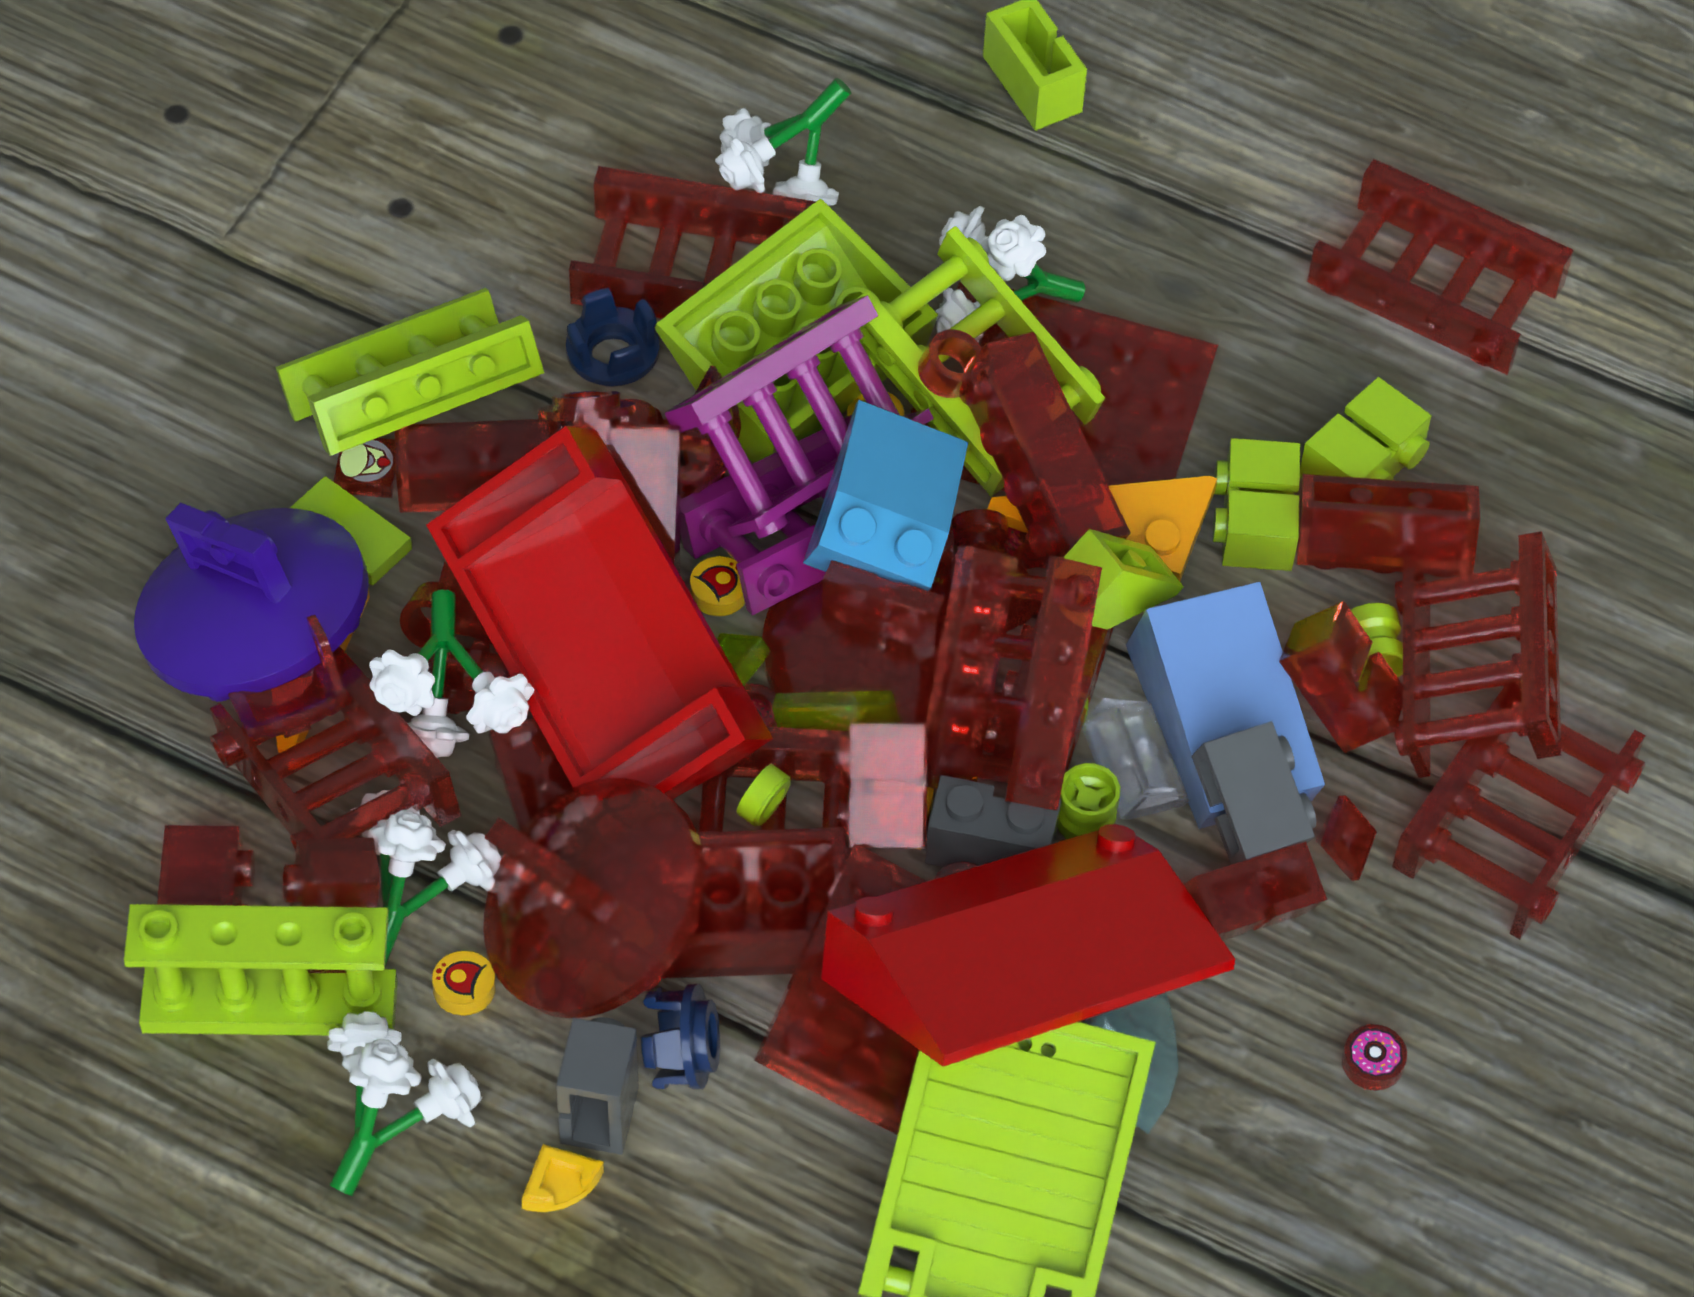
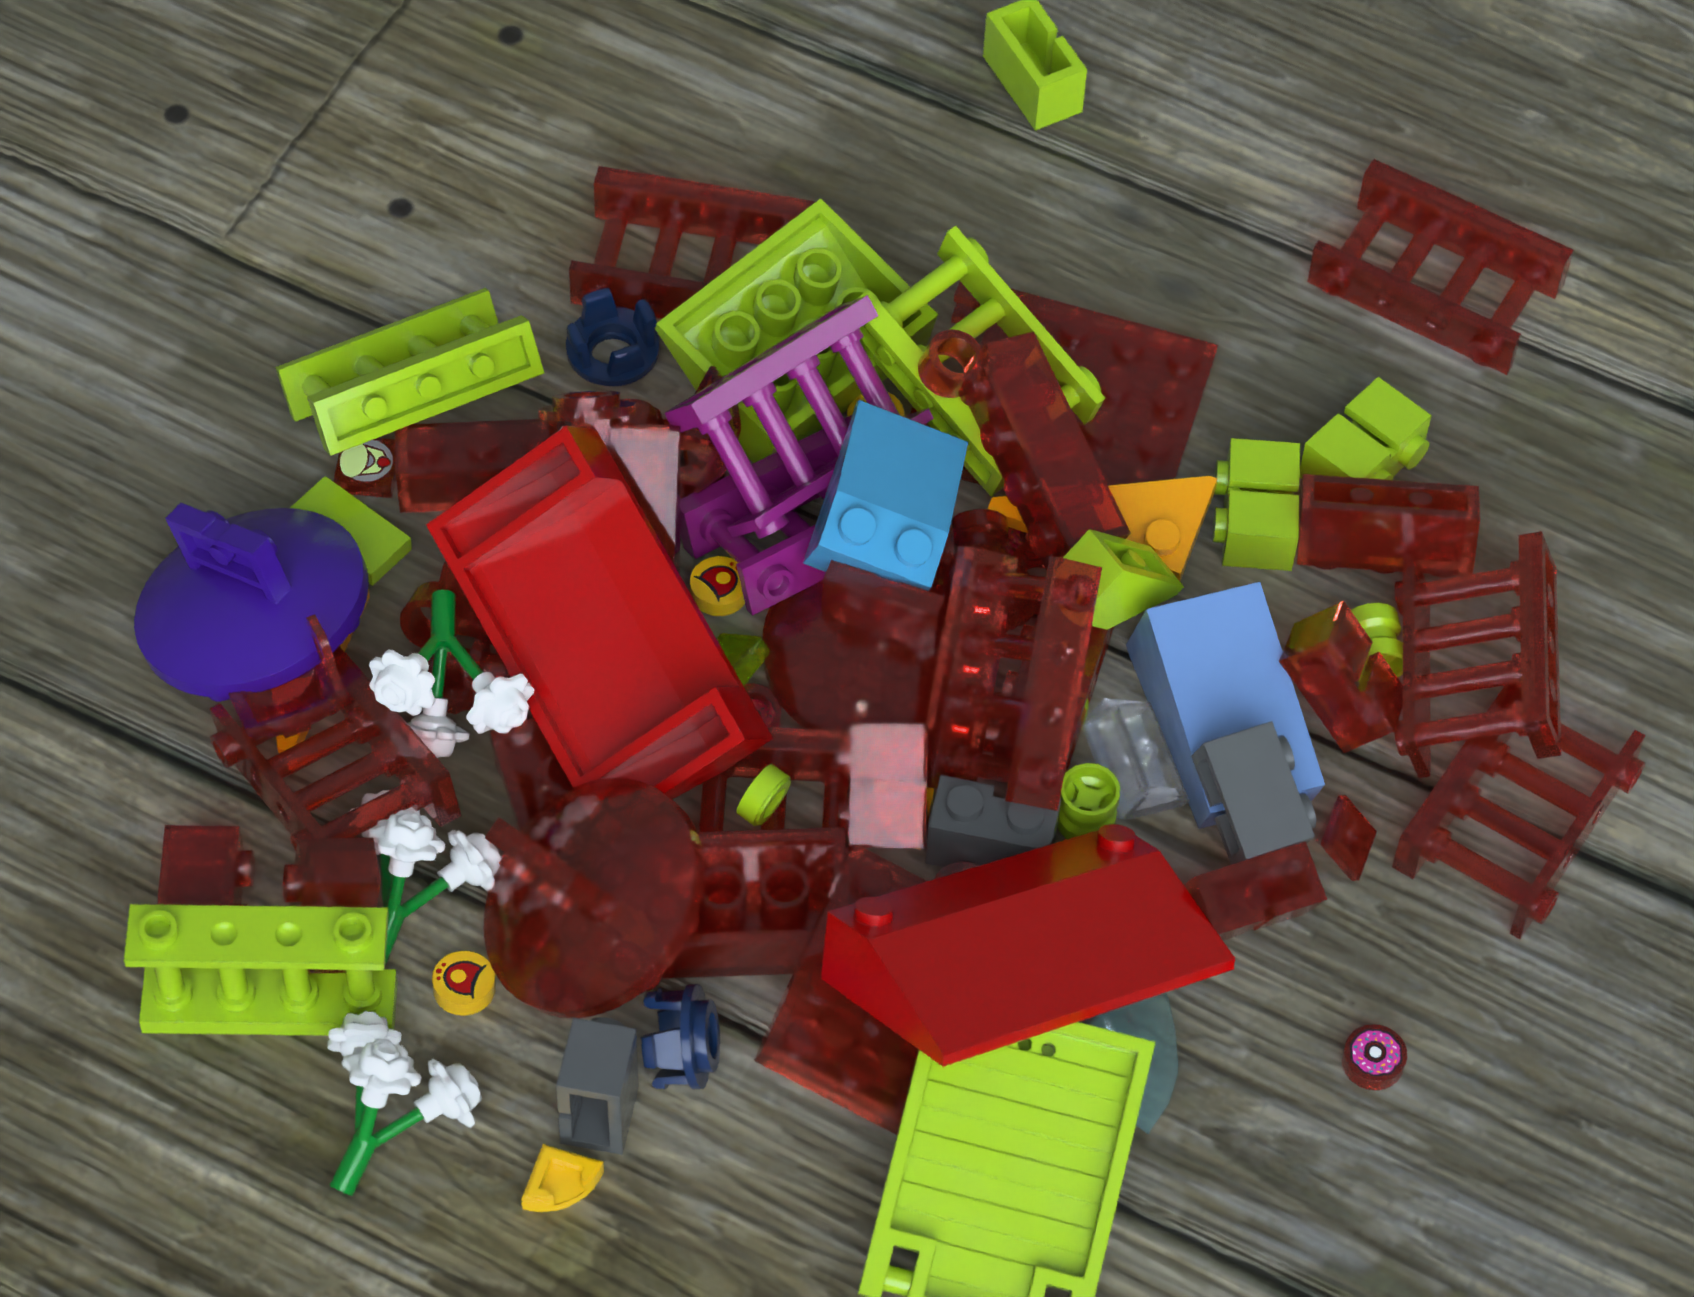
white plant [715,78,852,216] -> none
clear neon green tile [772,690,905,752] -> none
white plant [935,206,1085,353] -> none

